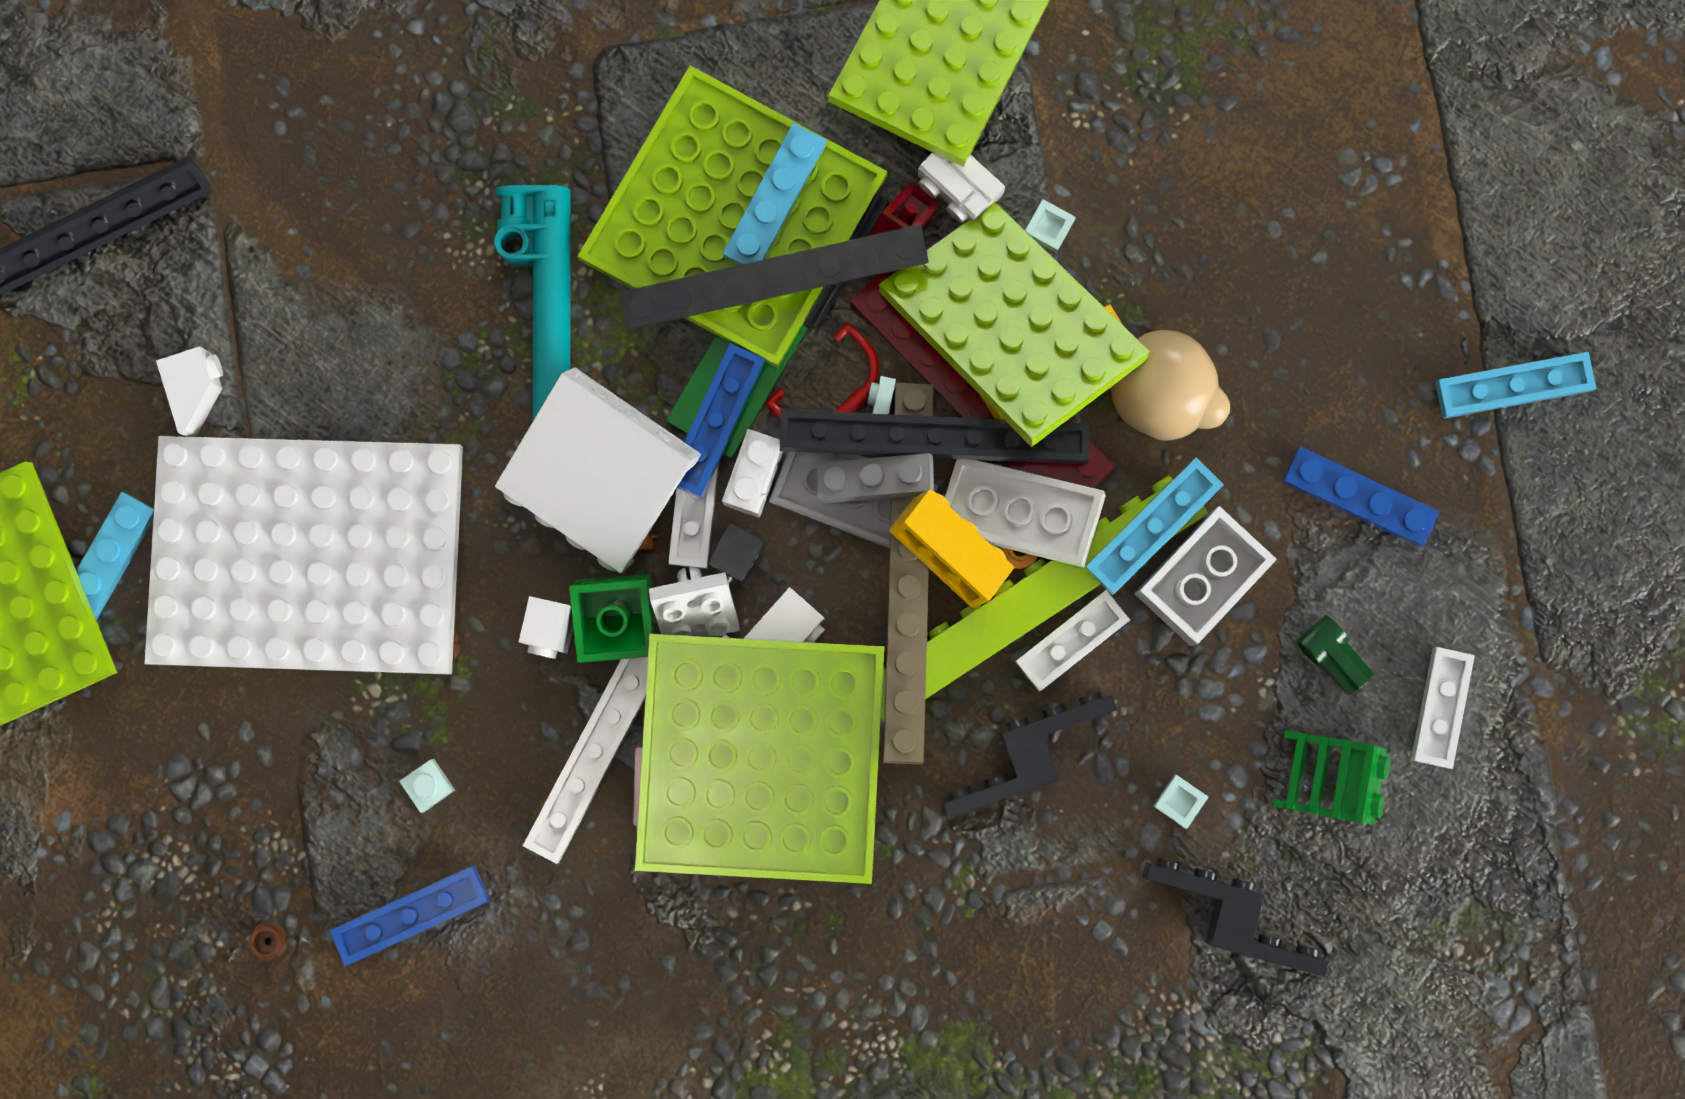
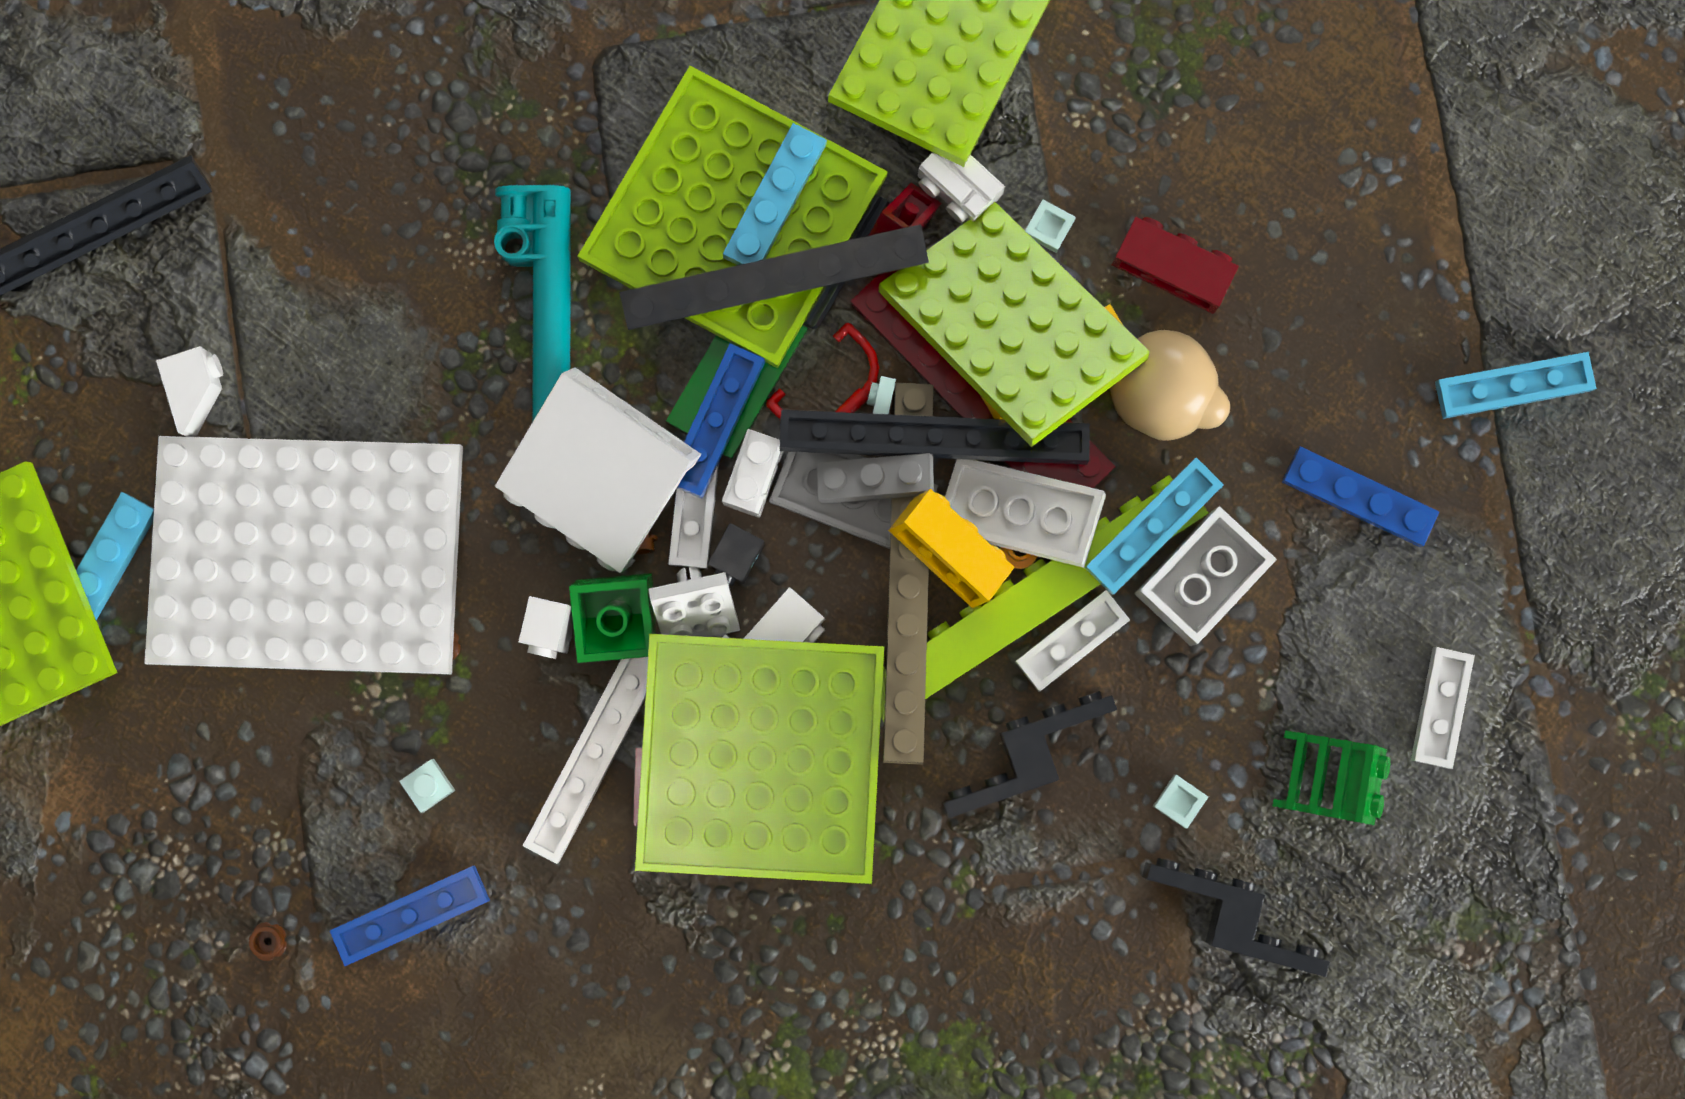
dark green piece [1296,615,1374,695] -> none
none -> dark red brick [1112,217,1239,314]

